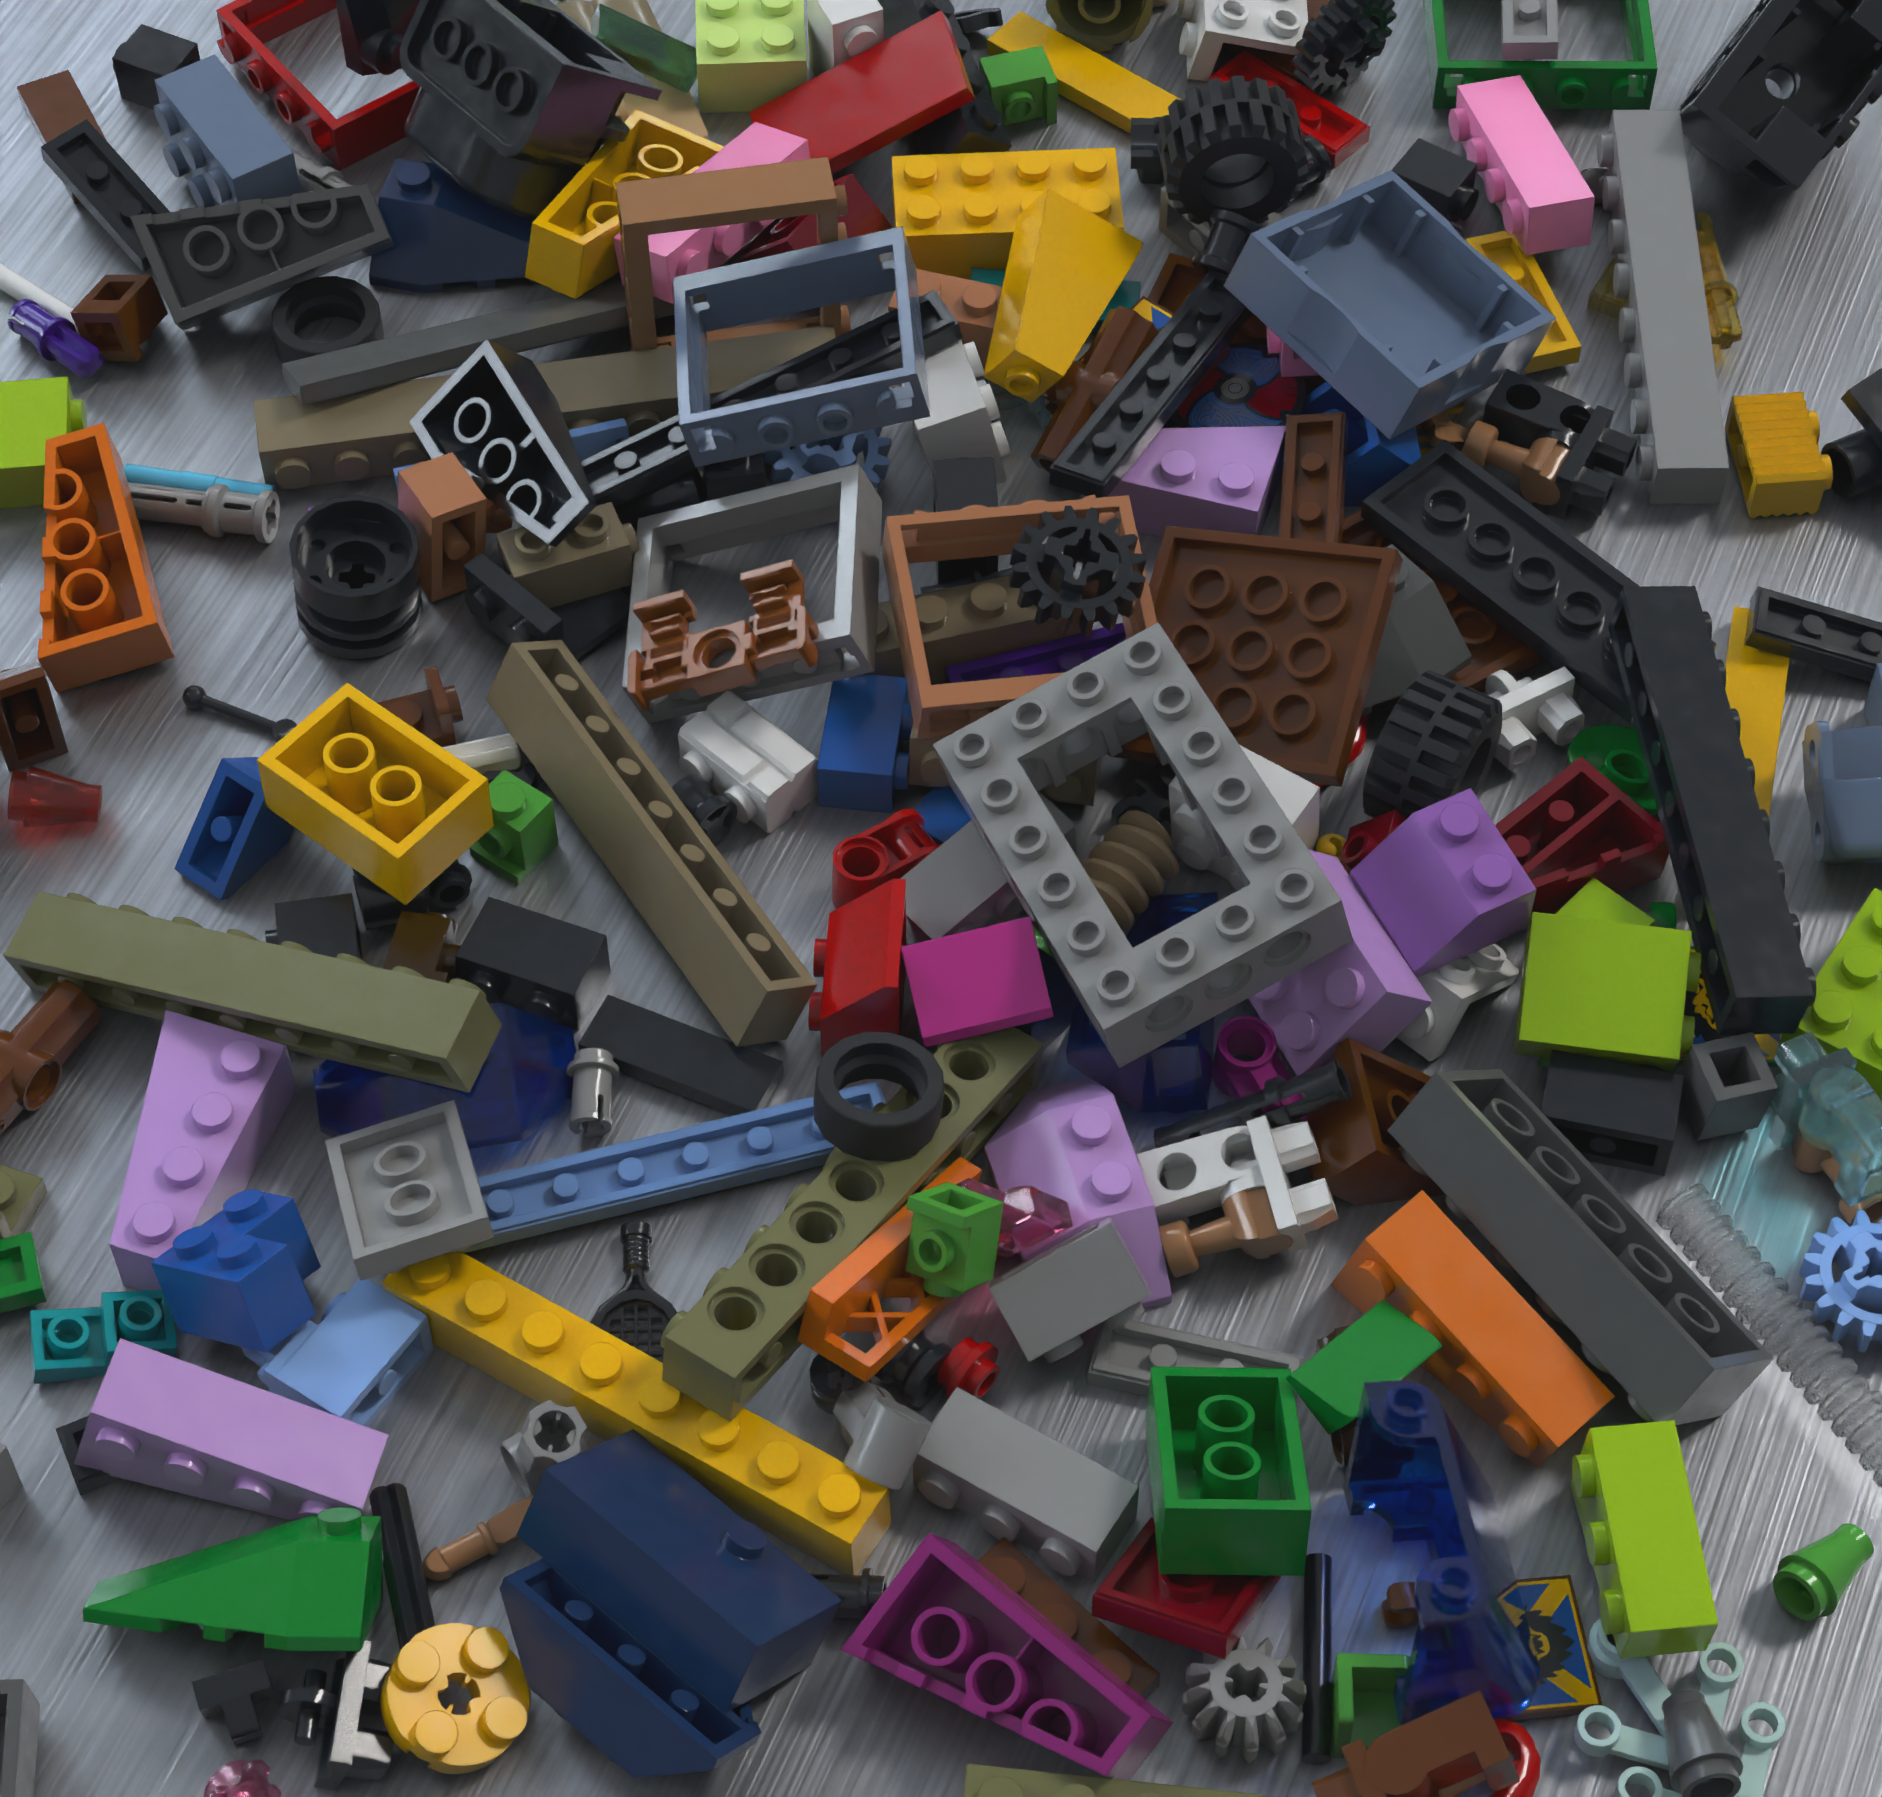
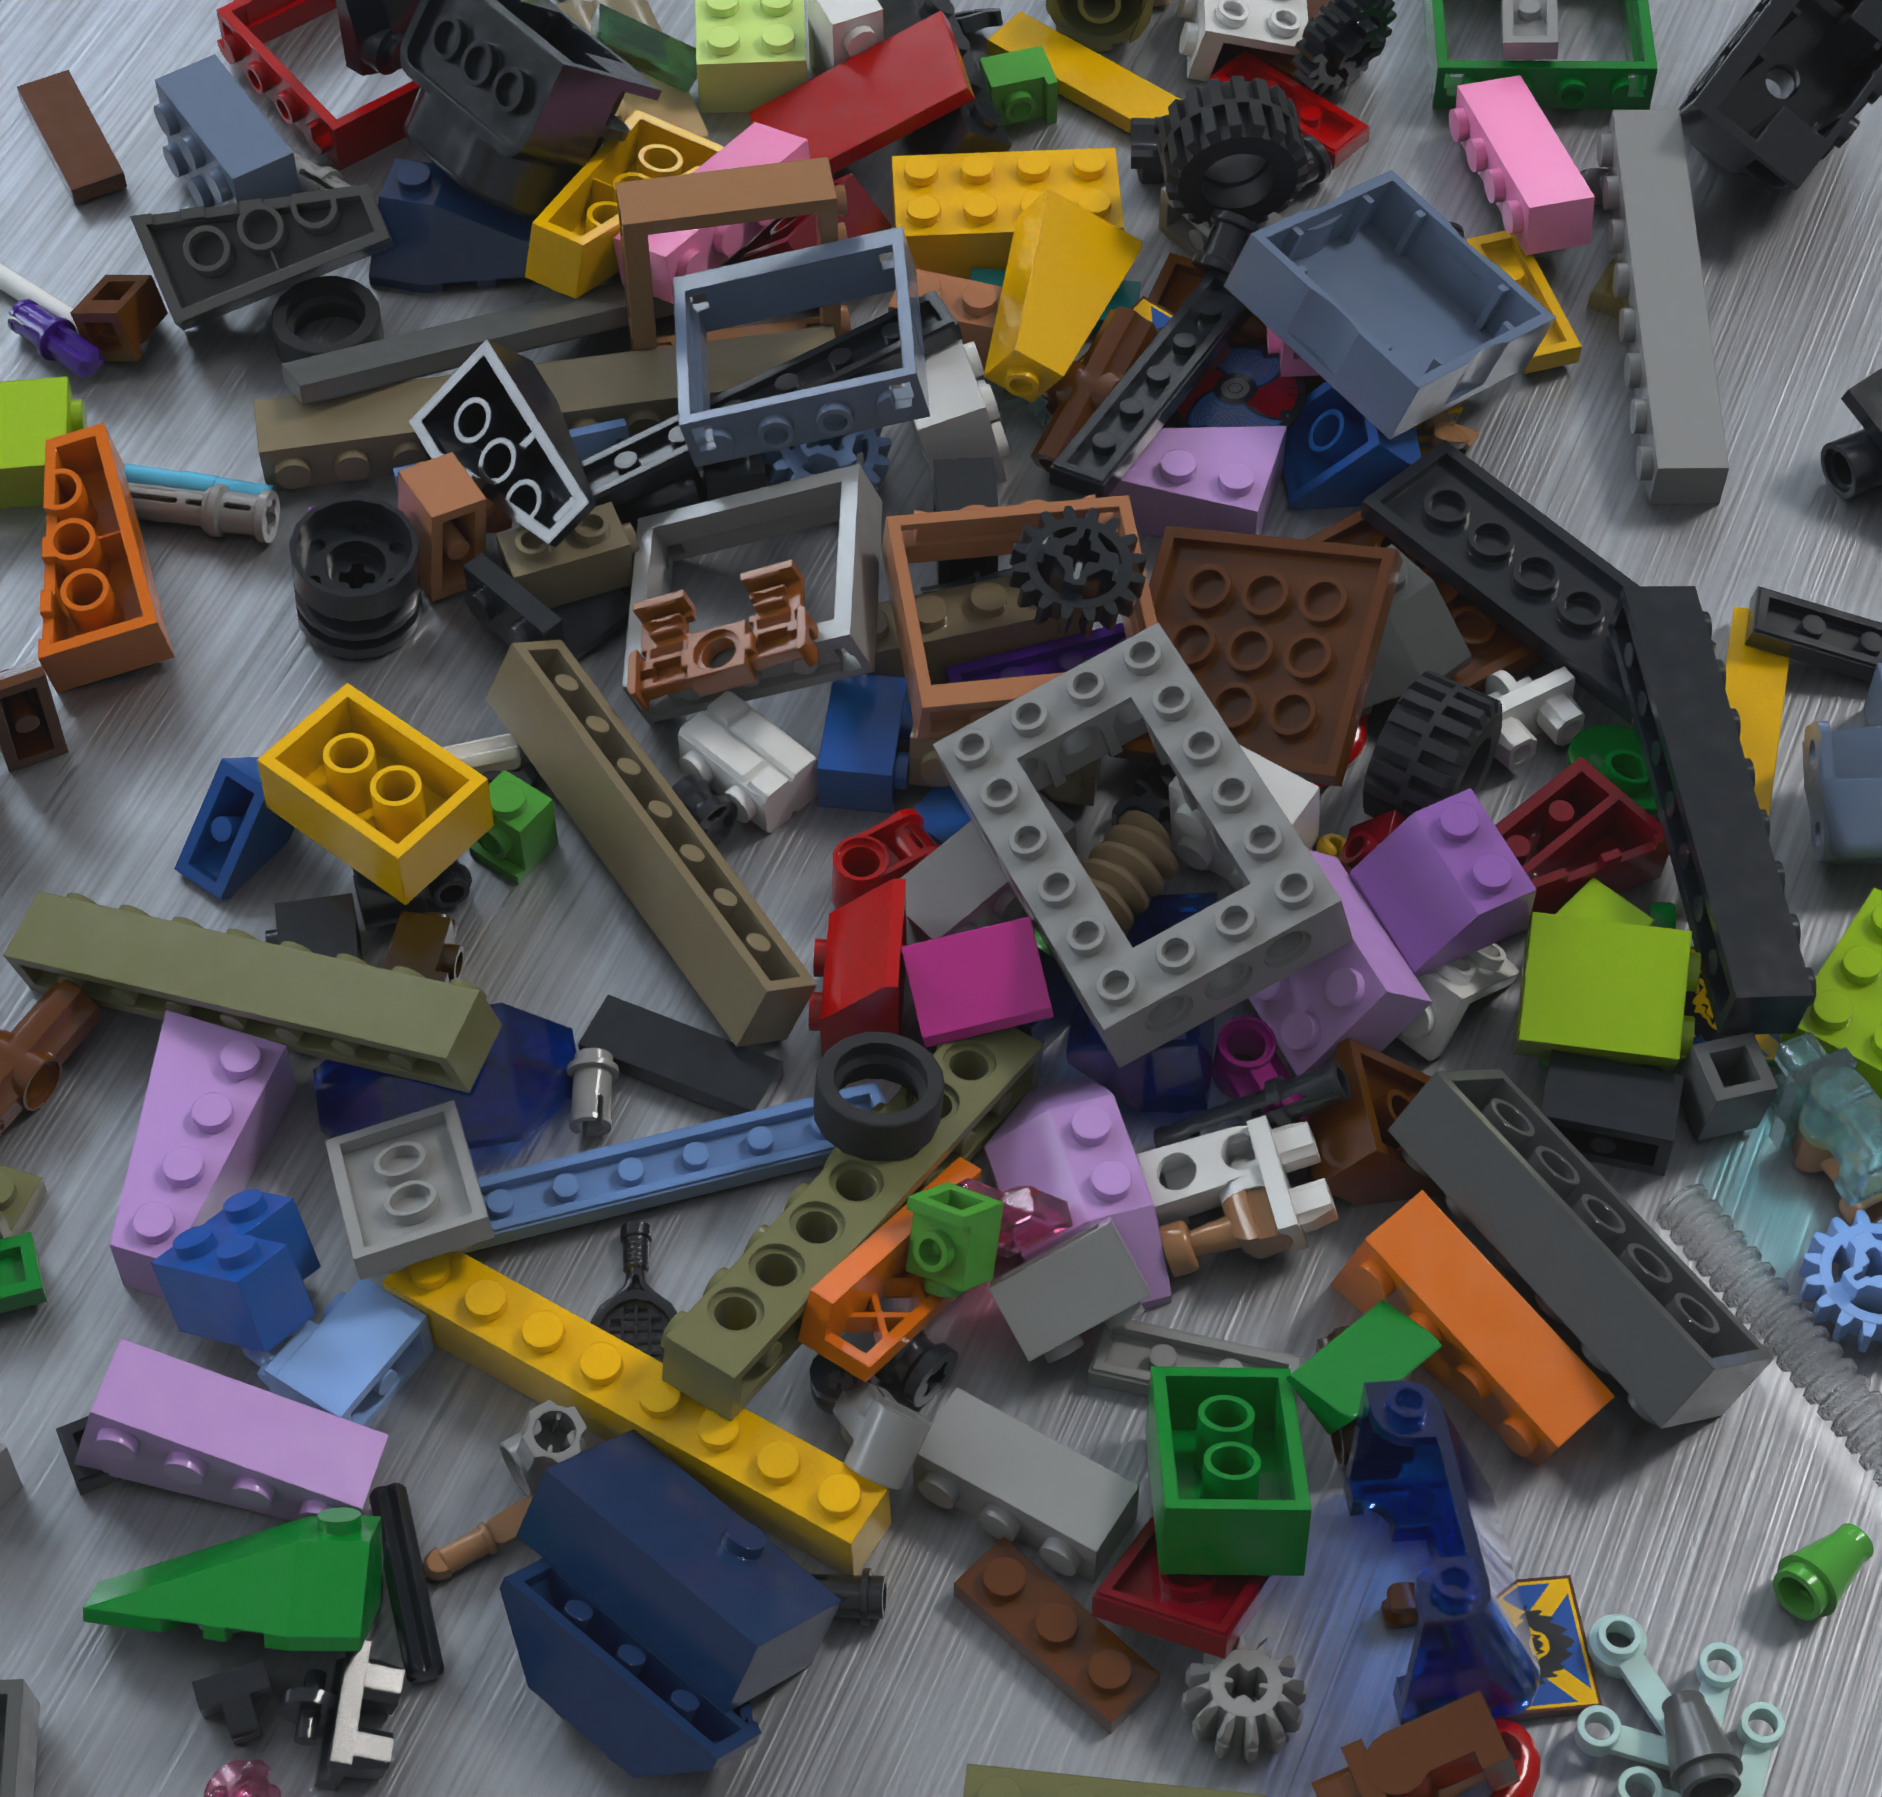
clear red cone [8,766,103,828] -> none
teal slope [29,1289,177,1384] -> none
black plate [41,119,170,272] -> none
black brick [112,24,200,110] -> none
black hinge [182,685,297,742] -> none
reddish brown bracket [378,666,463,747] -> none
yellow plate [380,1623,530,1774] -> none
black brick [455,897,611,1031] -> none
magenta wedge [841,1533,1174,1780] -> none
red plate [937,1337,1000,1399] -> none
reddish brown tile [1279,412,1349,543] -> none
black bar [1302,1553,1333,1765] -> none
bright green panel [1331,1653,1410,1758] -> none
black brick [1392,138,1479,223] -> none
black hips [1462,369,1637,520] -> none
lime wedge [1569,1420,1718,1659] -> none
clear yellow axle [1696,212,1743,350] -> none
yellow brick [1725,391,1833,519] -> none

